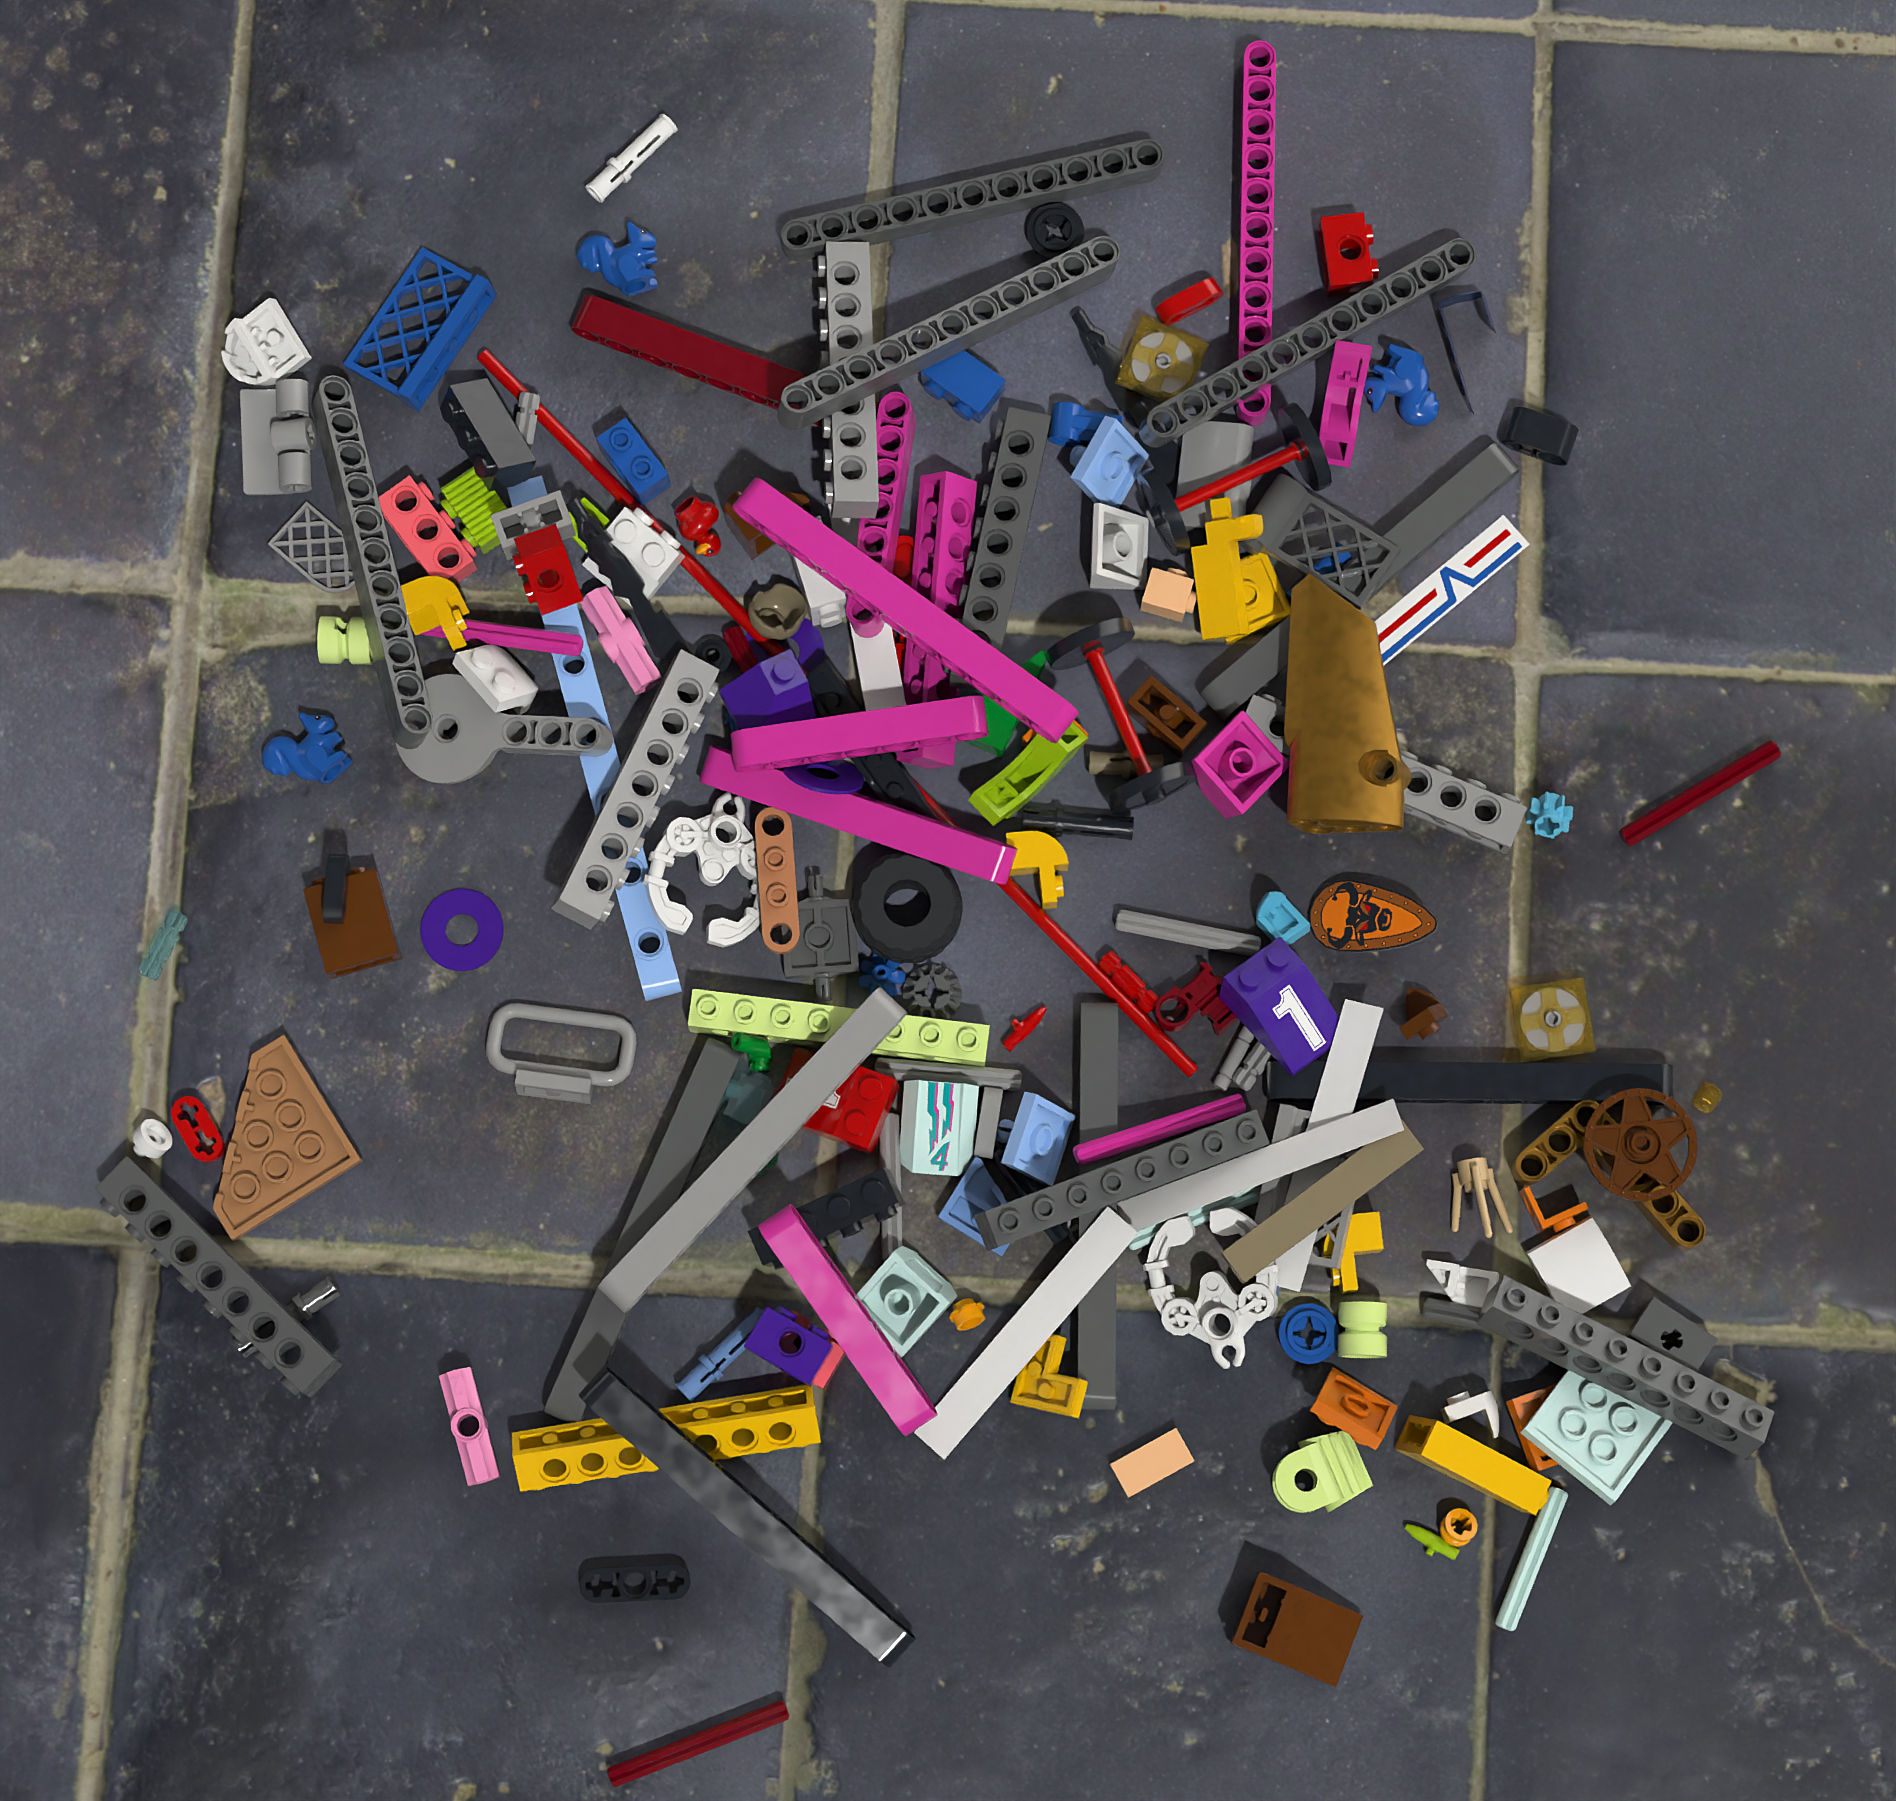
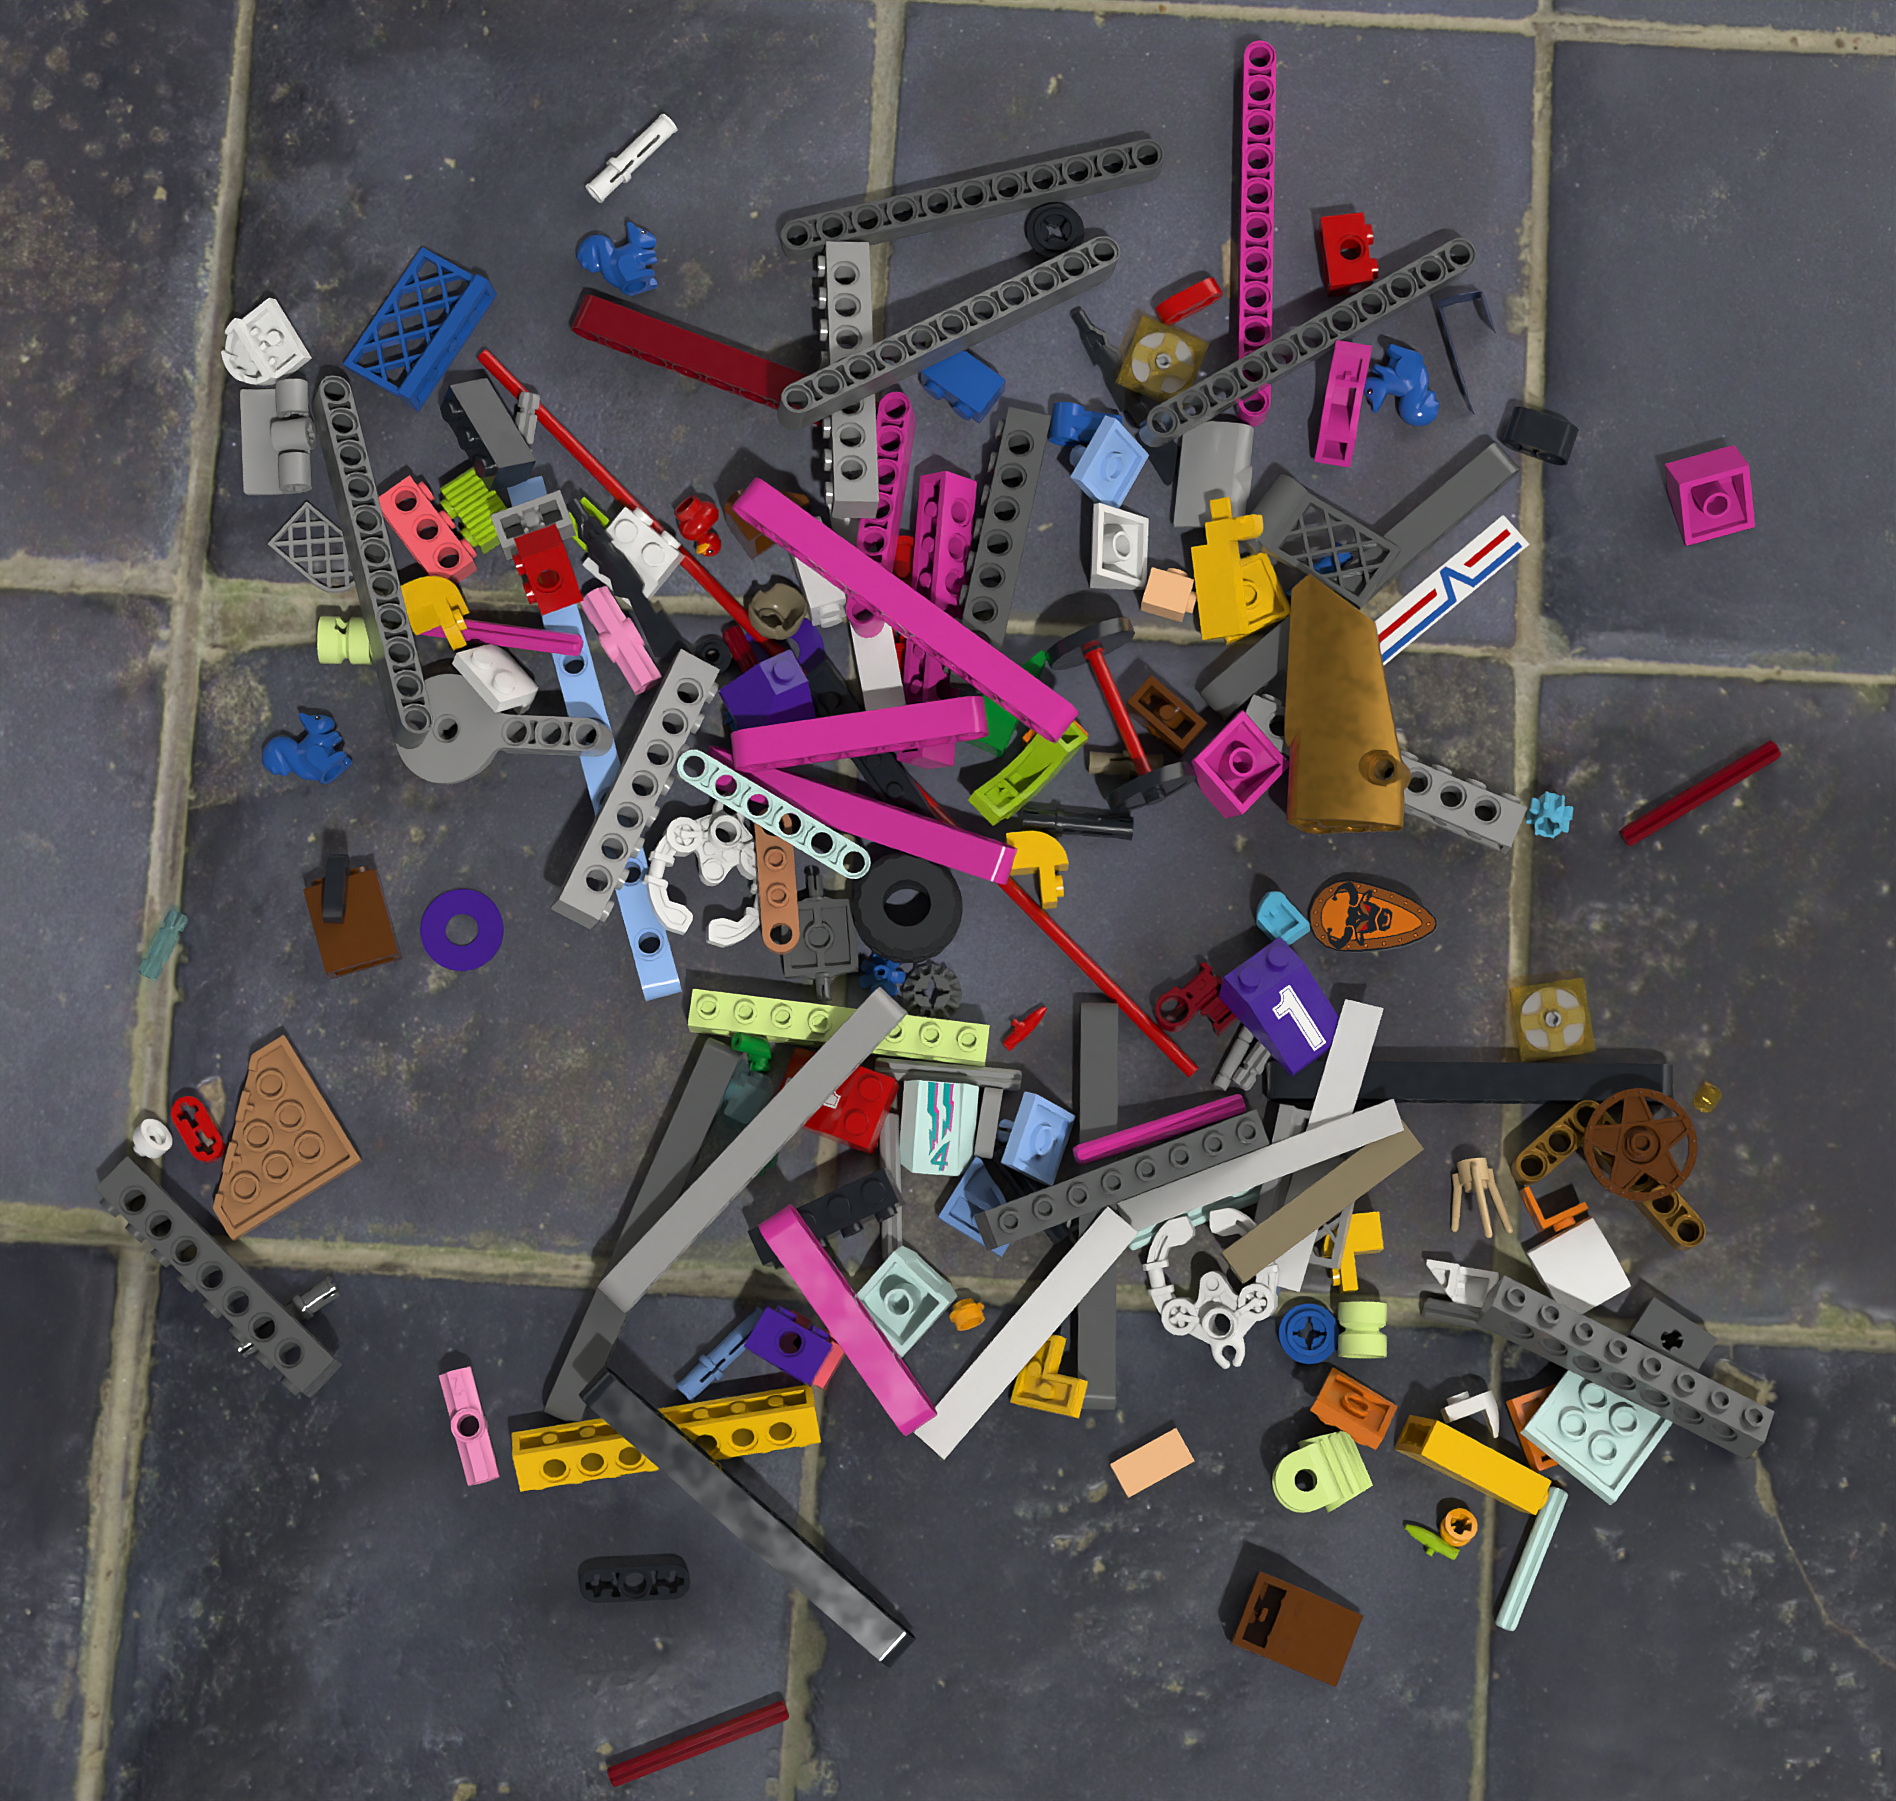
light grey bar [486,1003,637,1104] -> none
blue brick [596,417,671,506] -> none
dark purple gear [782,759,864,794] -> none
red axle [1098,951,1159,1014] -> none
light grey axle [1115,910,1261,957] -> none
black piece [1137,402,1332,557] -> none
reddish brown plate [1399,987,1449,1040] -> none
none -> light aqua beam [677,750,871,879]
none -> dark pink slope [1665,445,1755,546]

